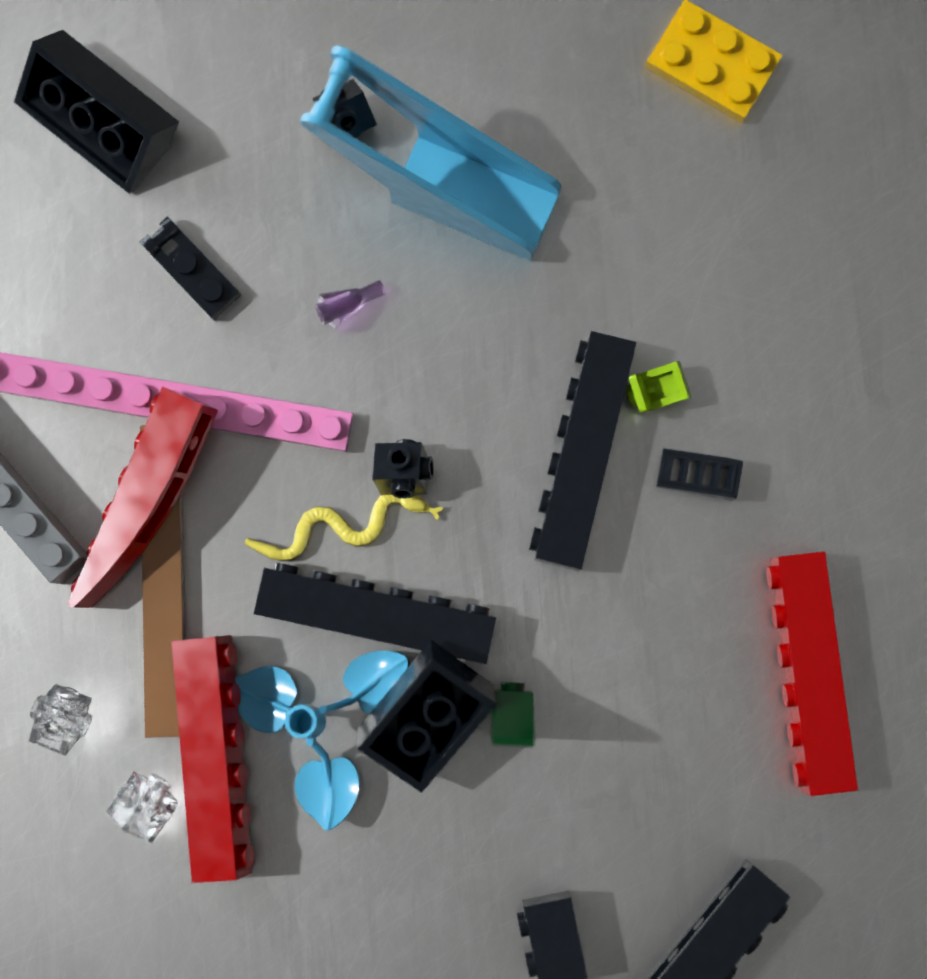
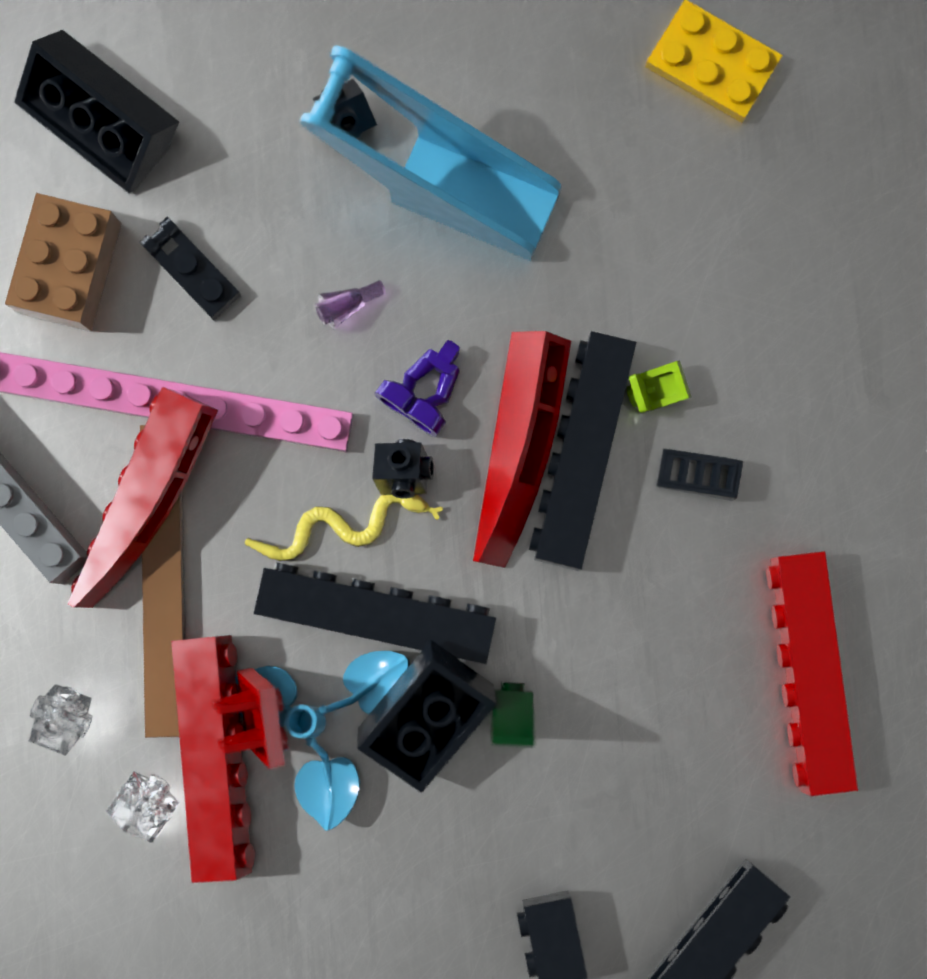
none -> medium nougat brick [5,193,122,332]
none -> red plate [212,668,288,769]
none -> dark purple piece [374,340,460,437]
none -> red slope [473,331,571,568]

